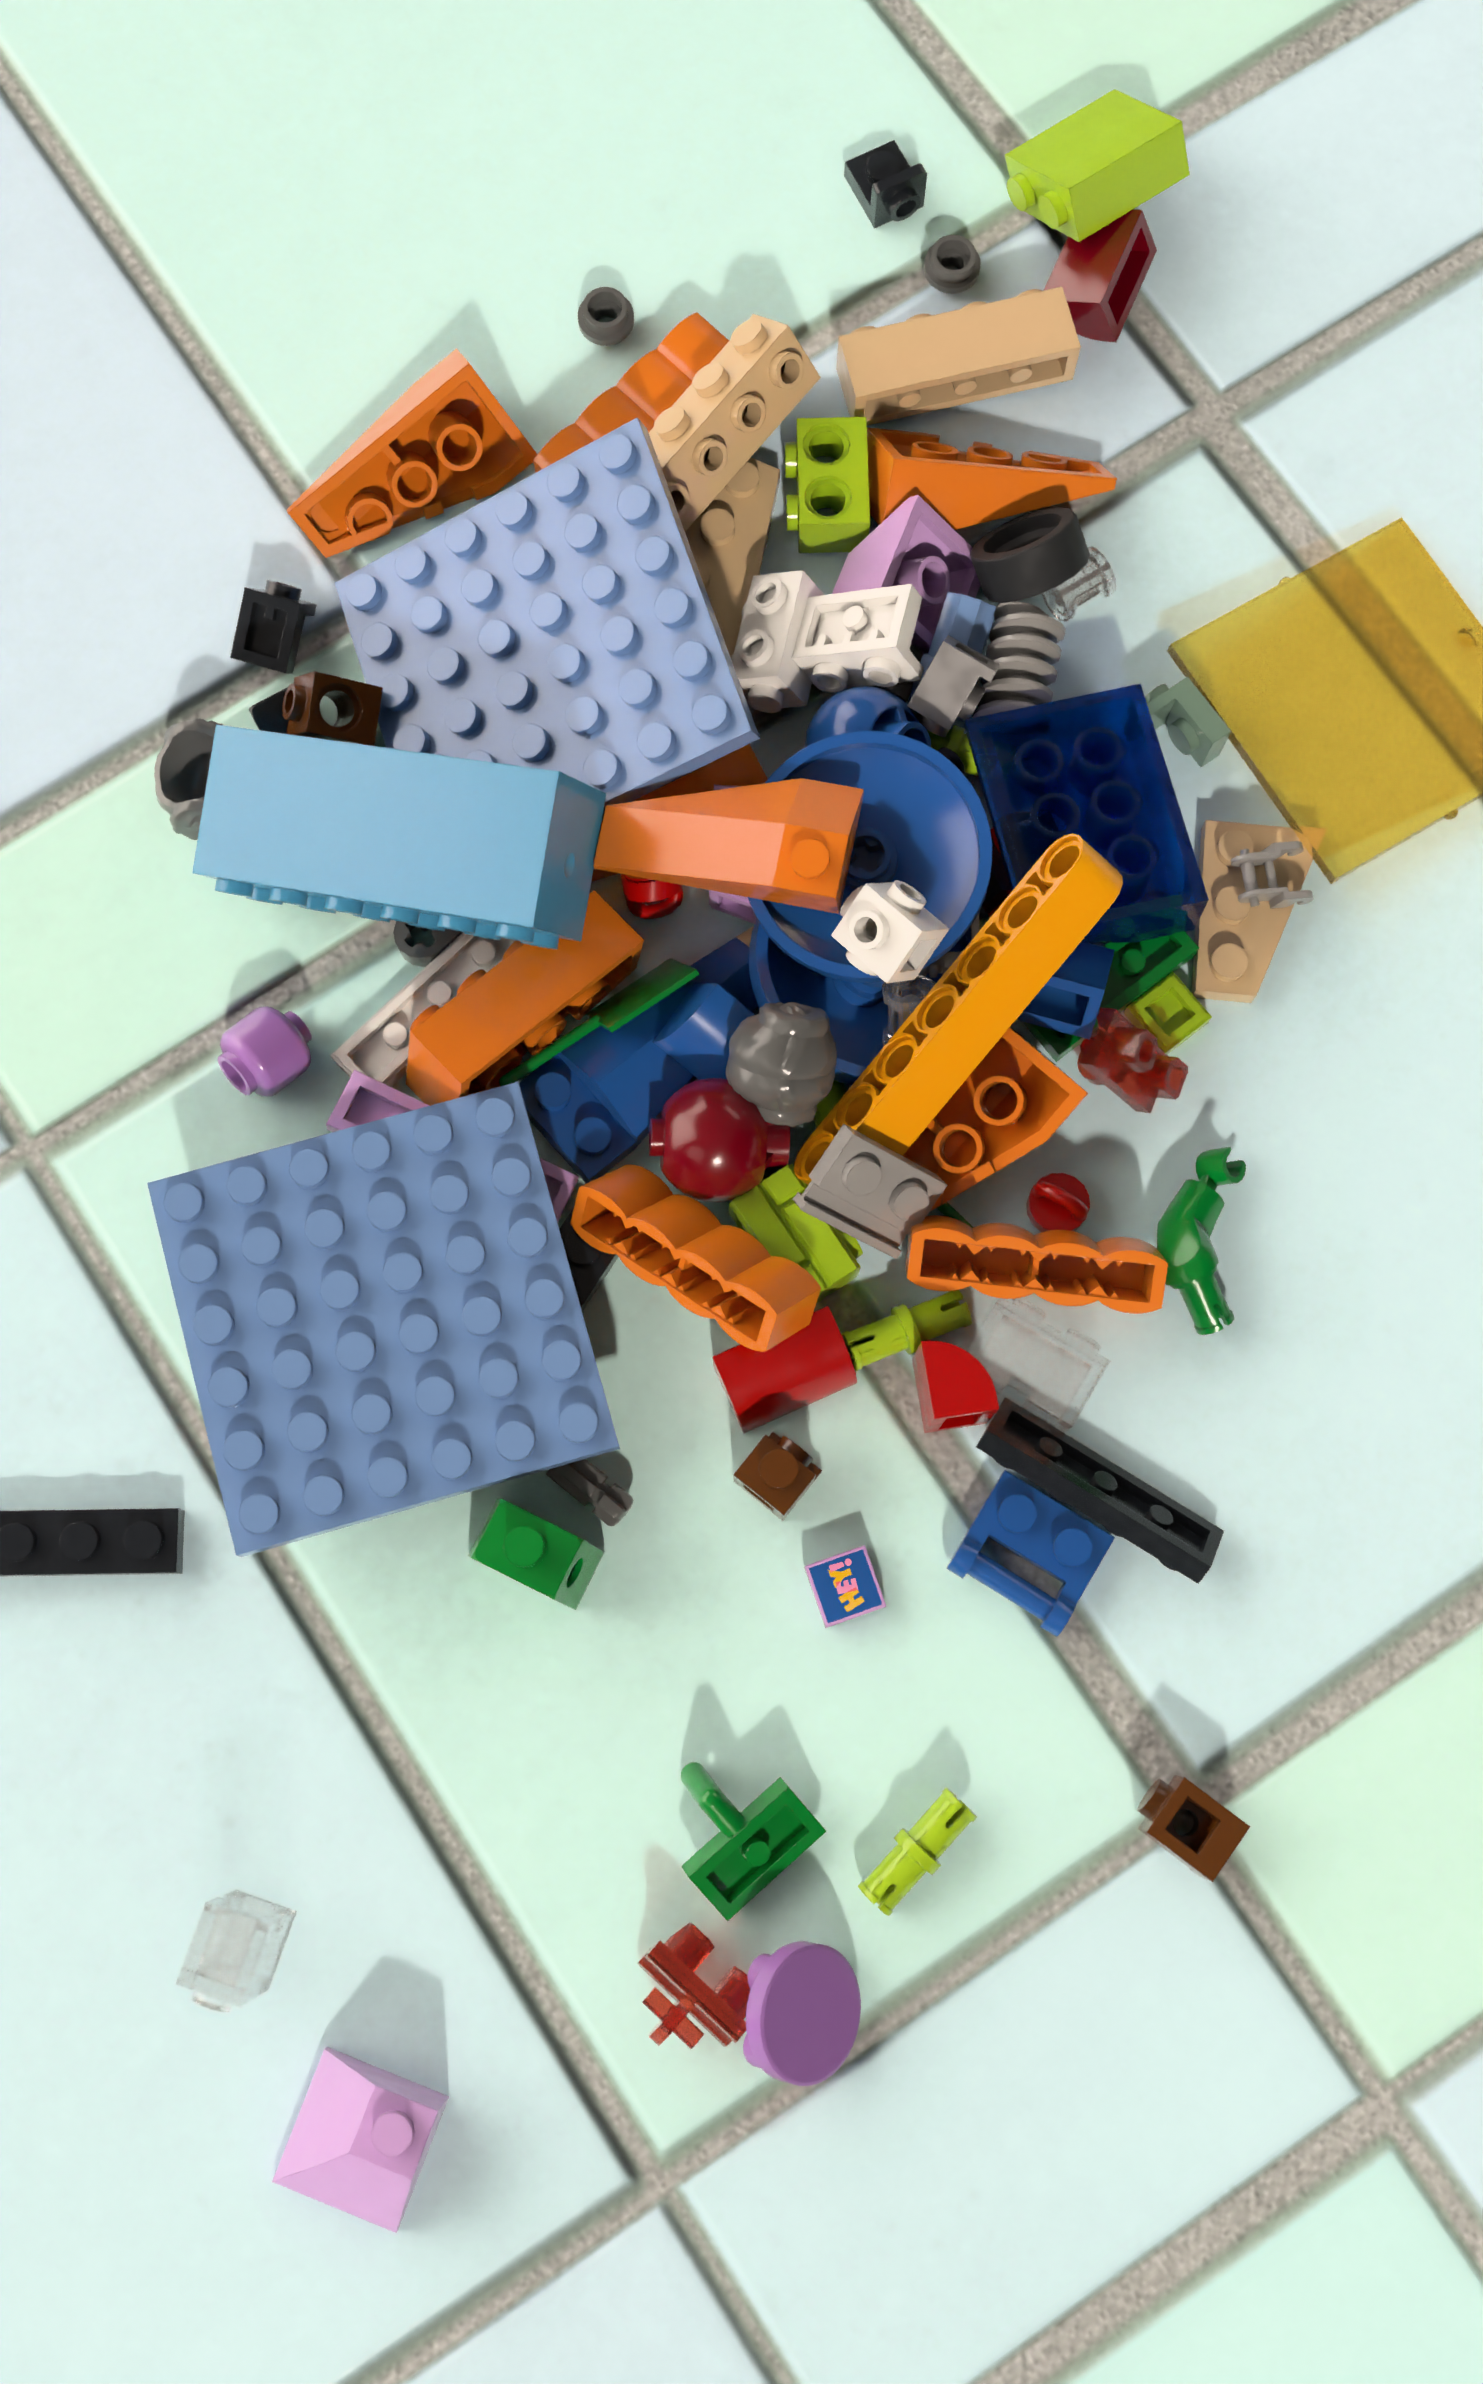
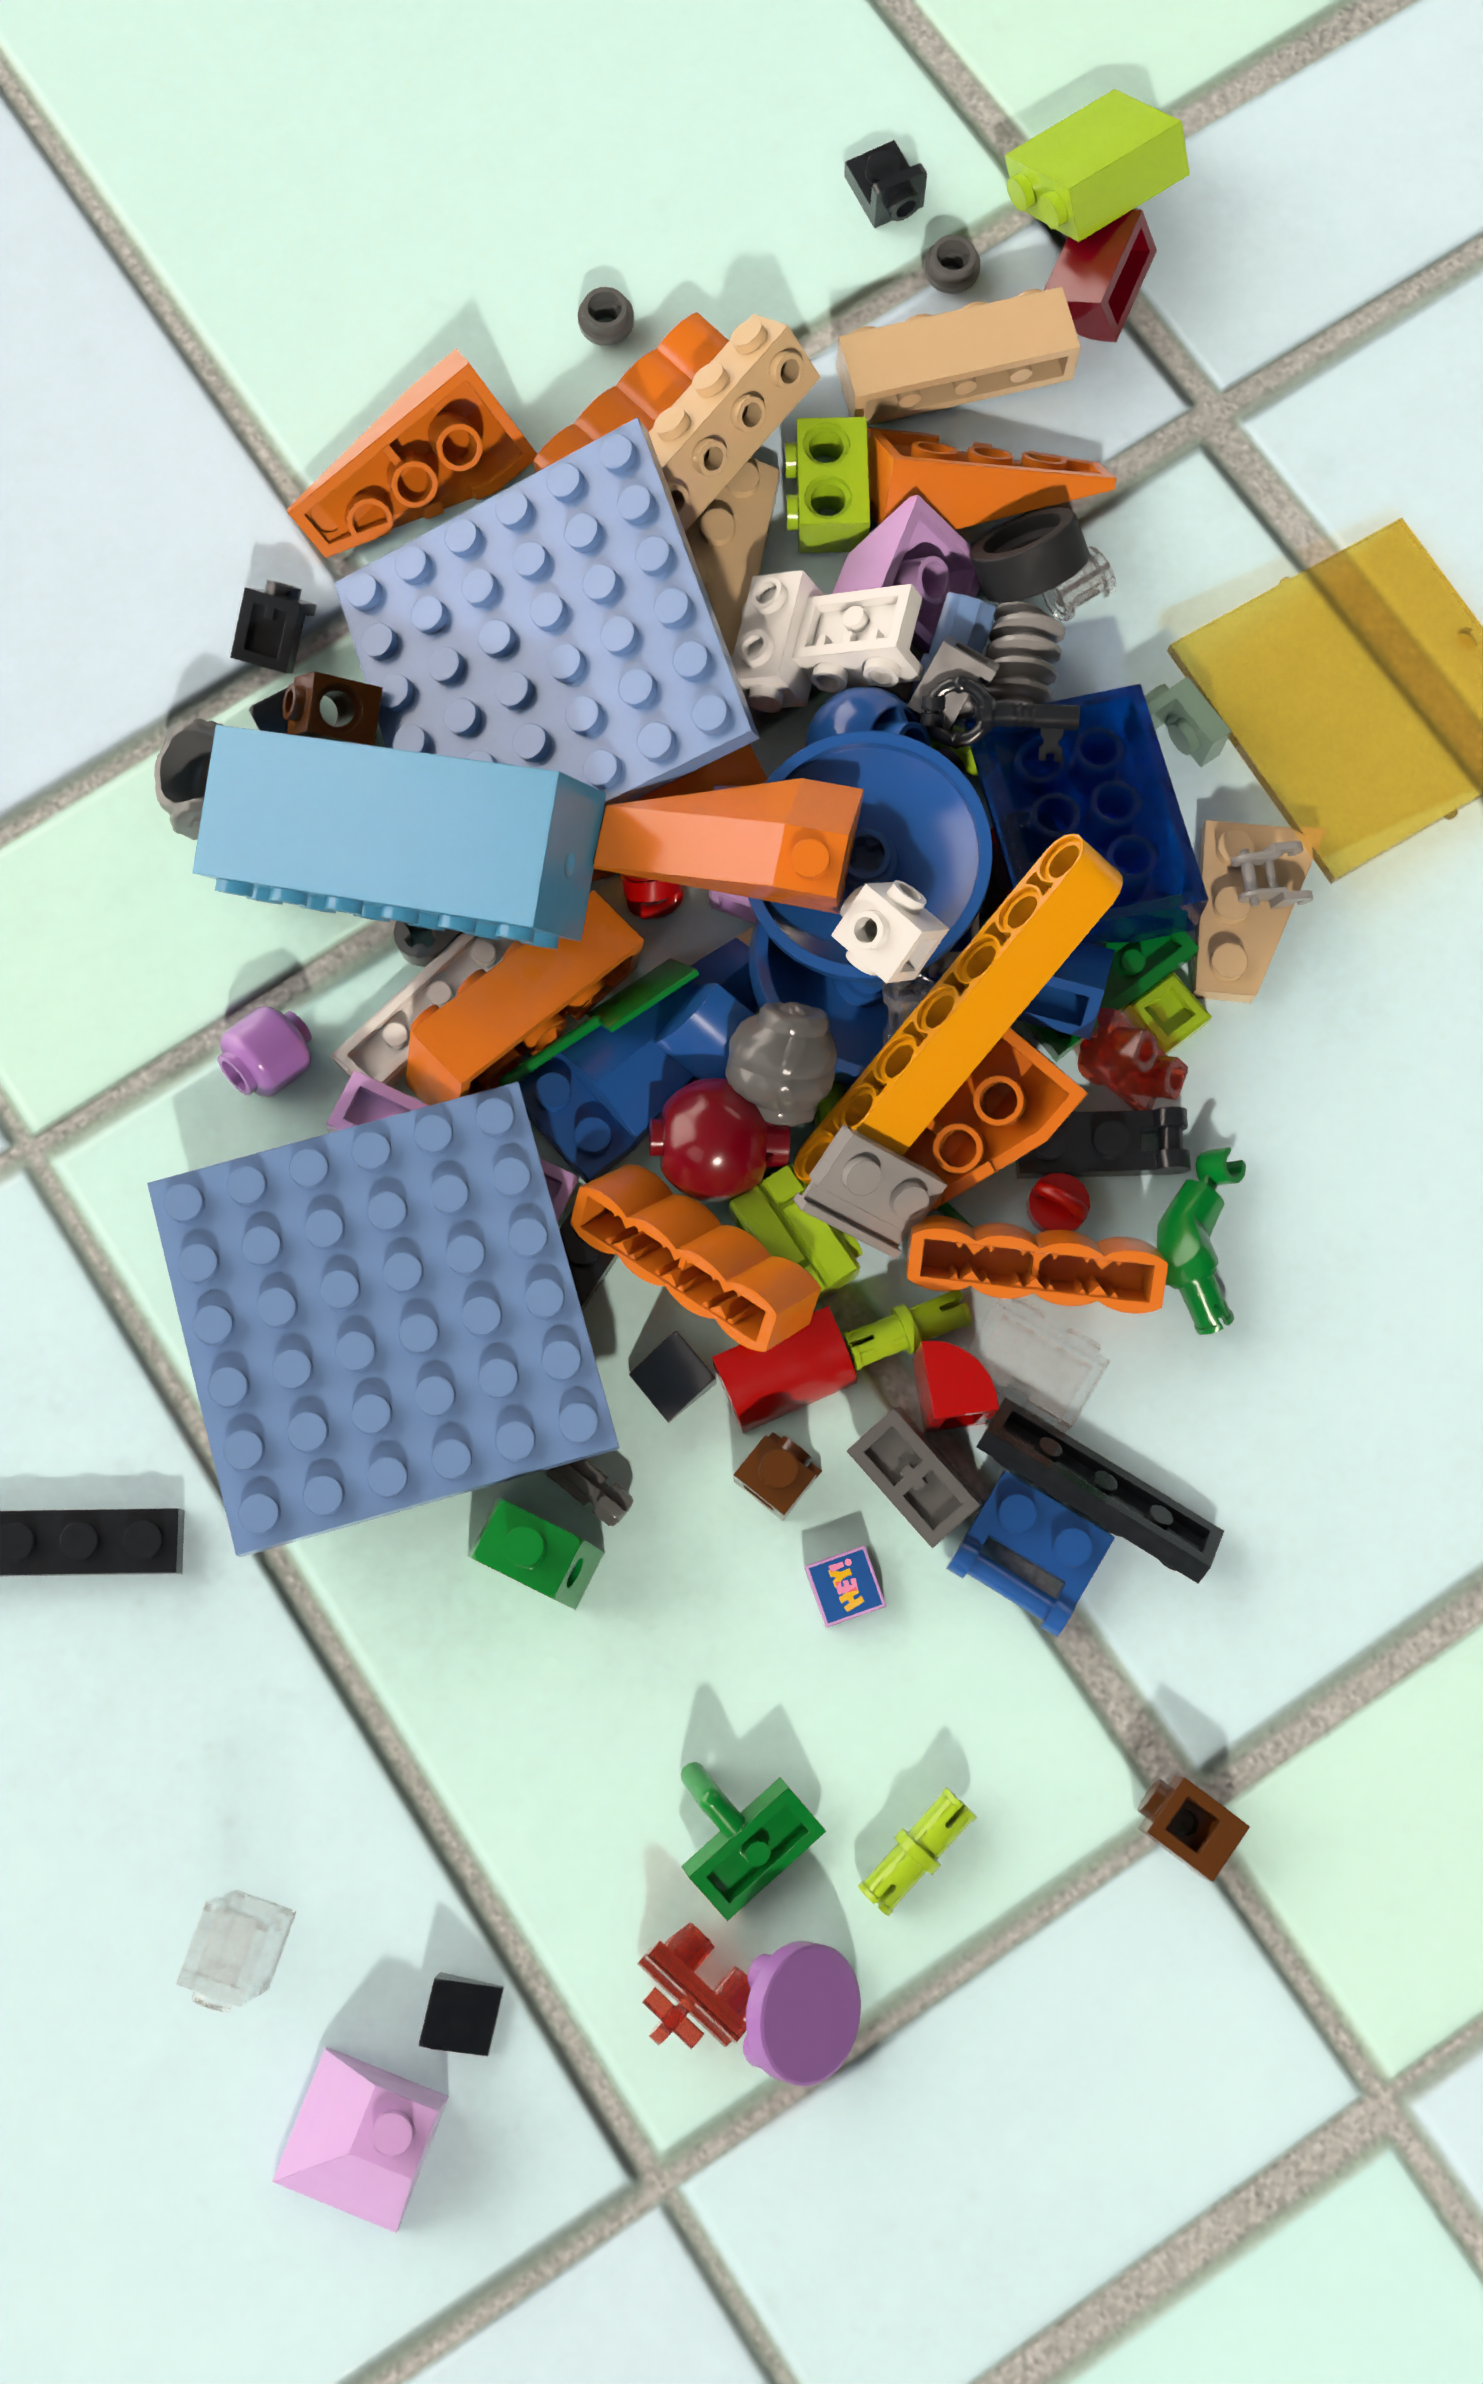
none -> black slope [419,1972,504,2056]
none -> black slope [629,1331,717,1423]
none -> dark grey hinge [846,1407,984,1549]
none -> black piece [920,675,1080,762]
none -> black plate [1016,1106,1191,1179]

